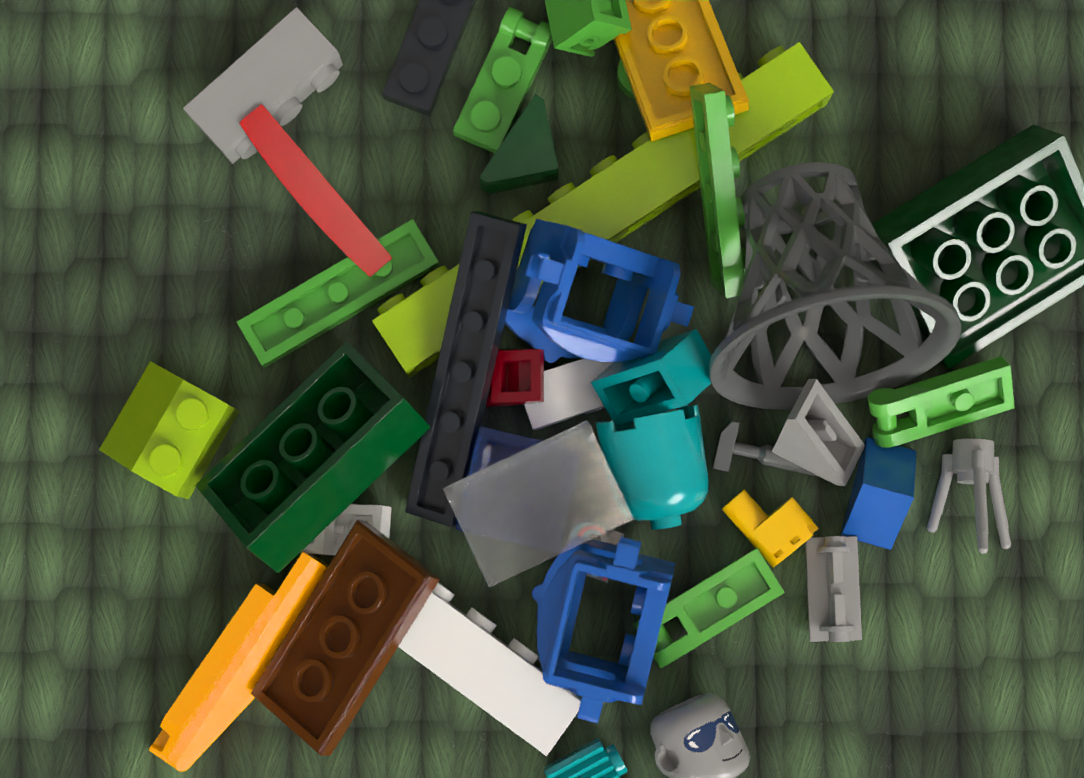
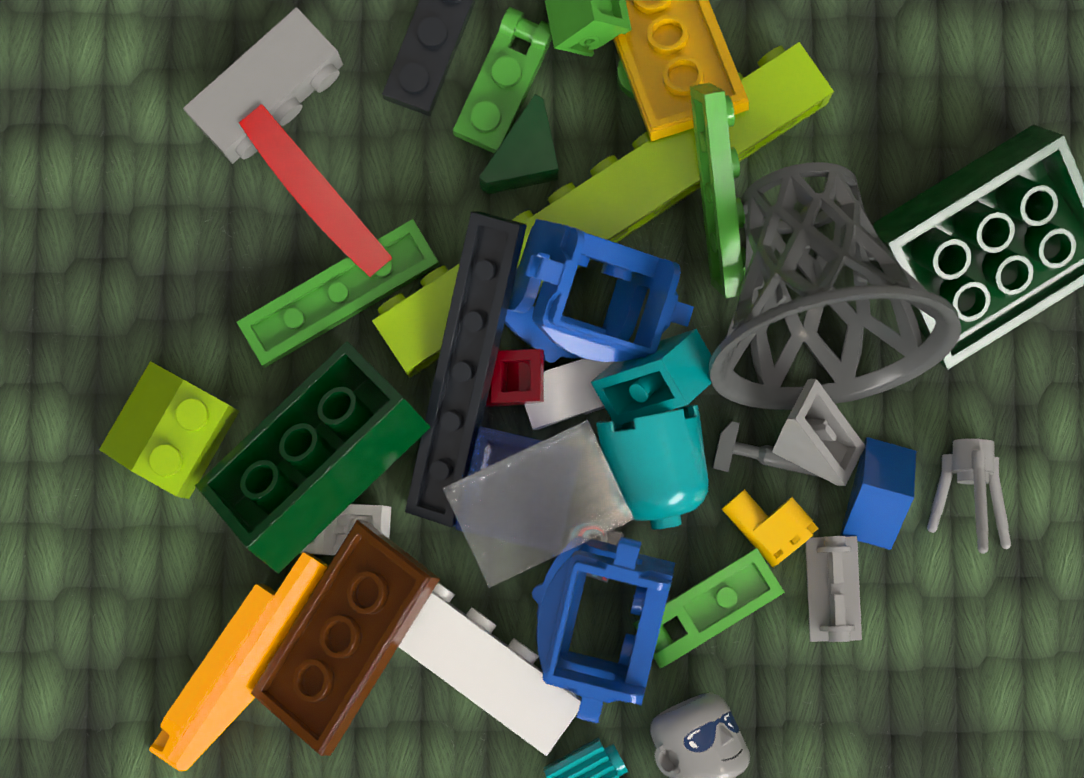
bright green plate [868,356,1015,448] -> none

